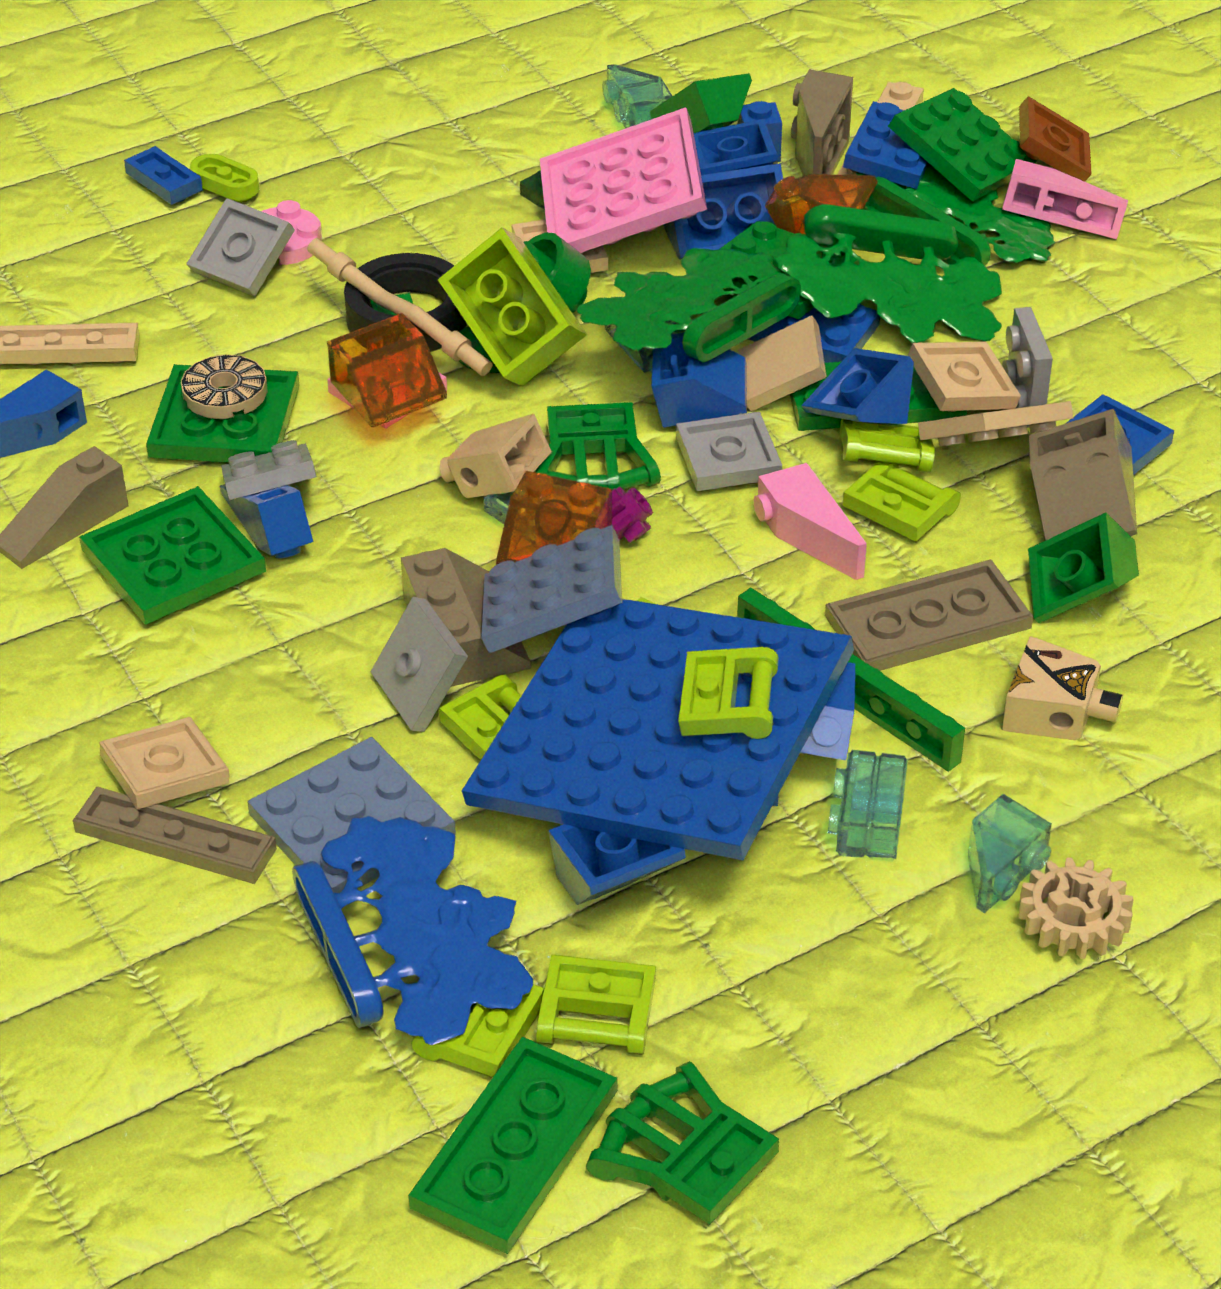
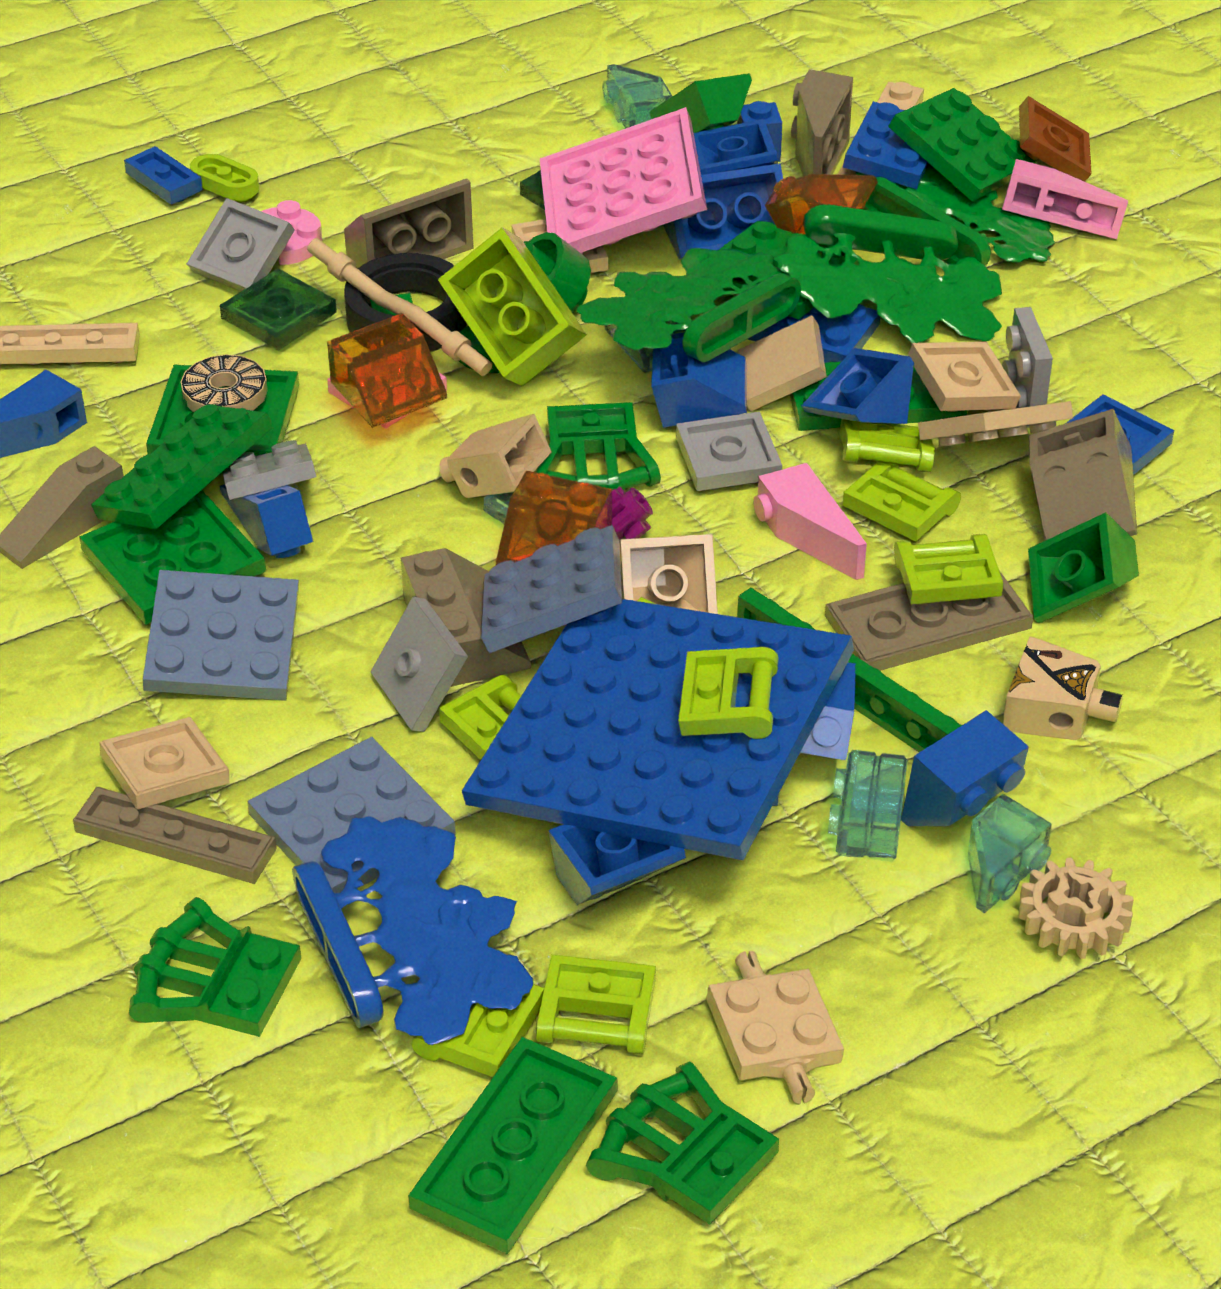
none -> green plate [91,404,273,529]
none -> green plate [129,897,301,1037]
none -> sand blue plate [143,570,299,701]
none -> clear green plate [220,268,337,350]
none -> dark tan slope [344,178,474,268]
none -> tan slope [619,534,718,614]
none -> tan plate [706,951,844,1104]
none -> lime plate [894,534,1003,605]
none -> blue slope [901,710,1029,826]

